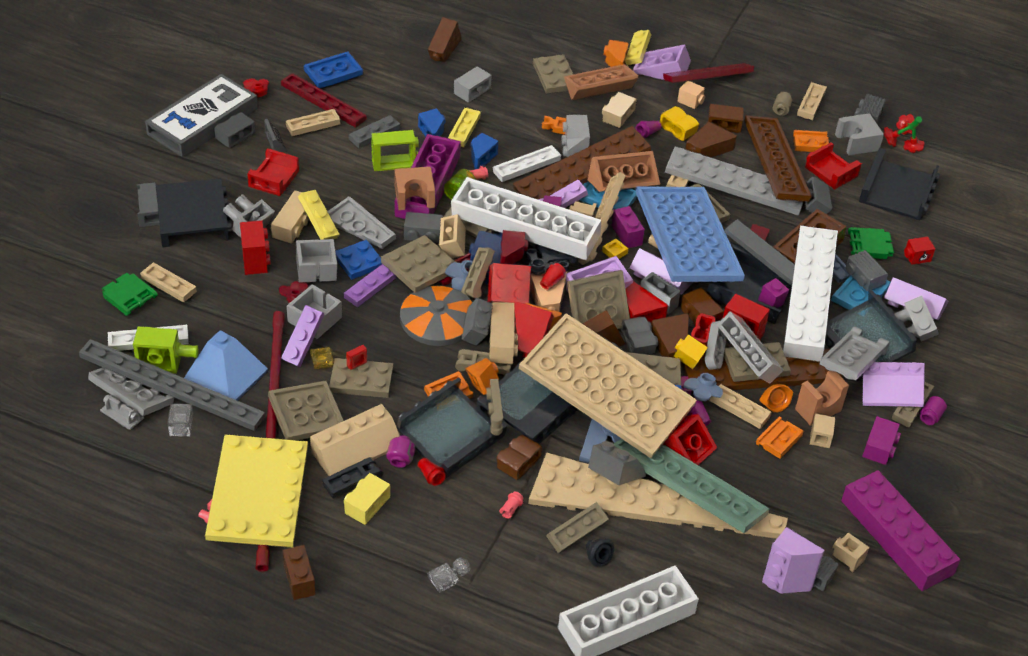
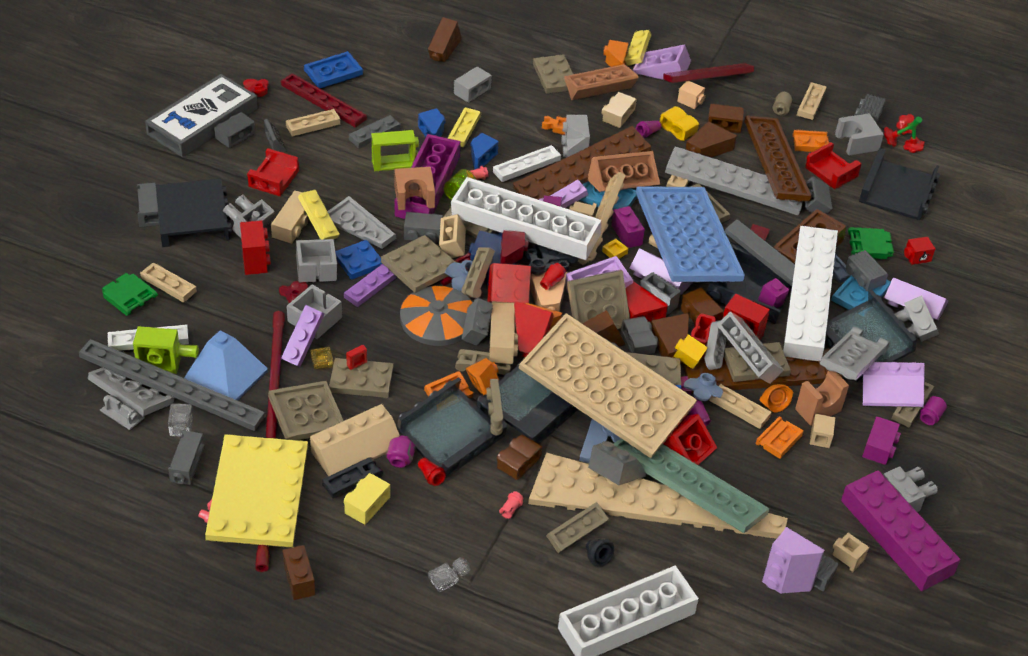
none -> dark grey window [168,430,205,485]
none -> light grey brick [883,467,938,512]

